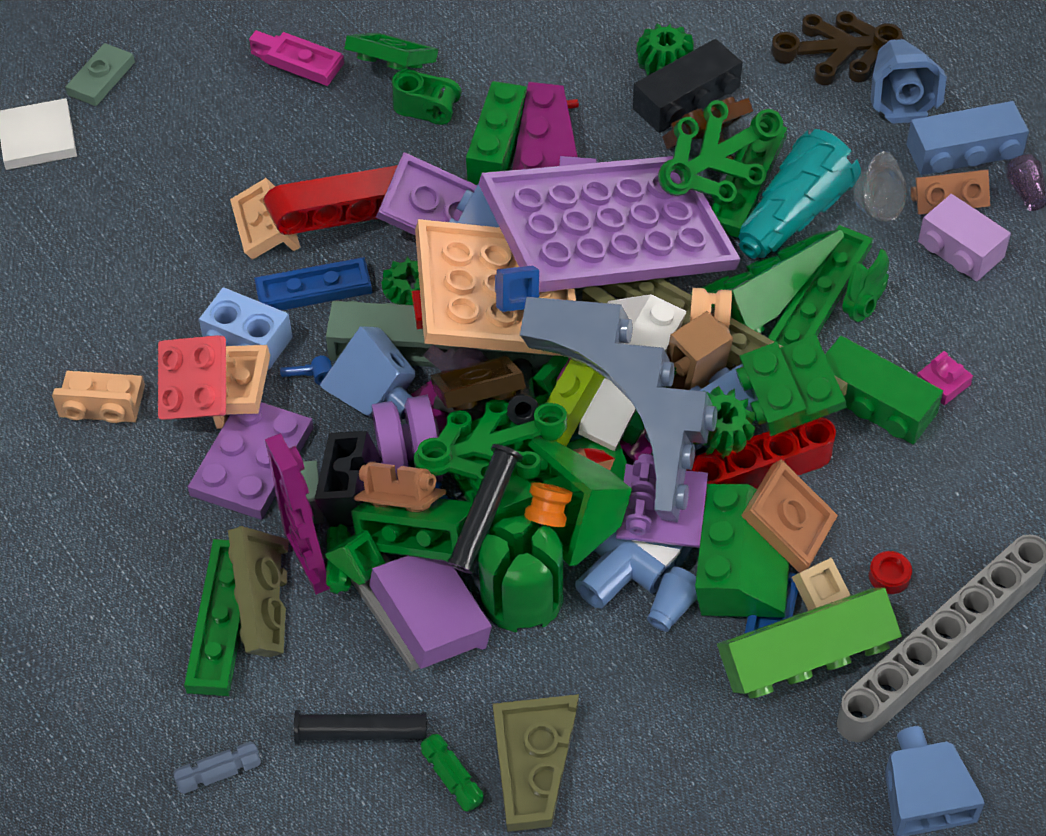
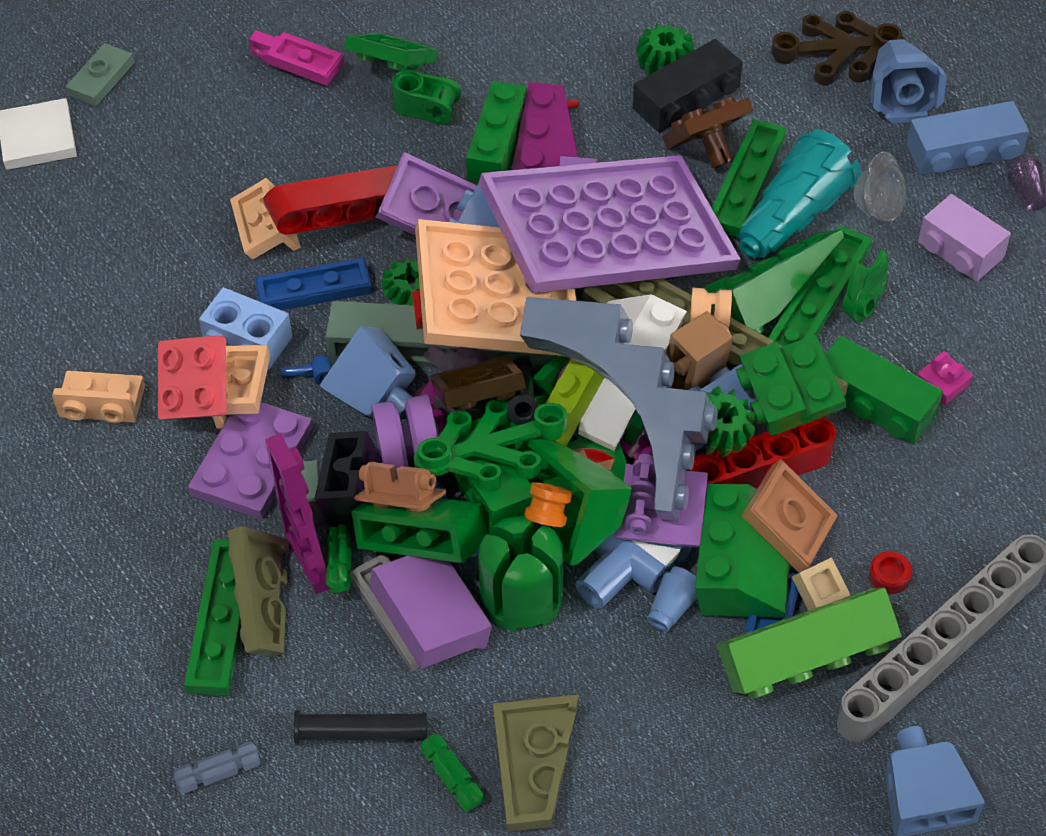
green slope [325,530,386,585] -> none
black pin [447,444,524,574] -> none
blue tile [495,265,539,312] -> none
green plant [658,100,783,205] -> none
nougat hinge [911,169,990,214] -> none

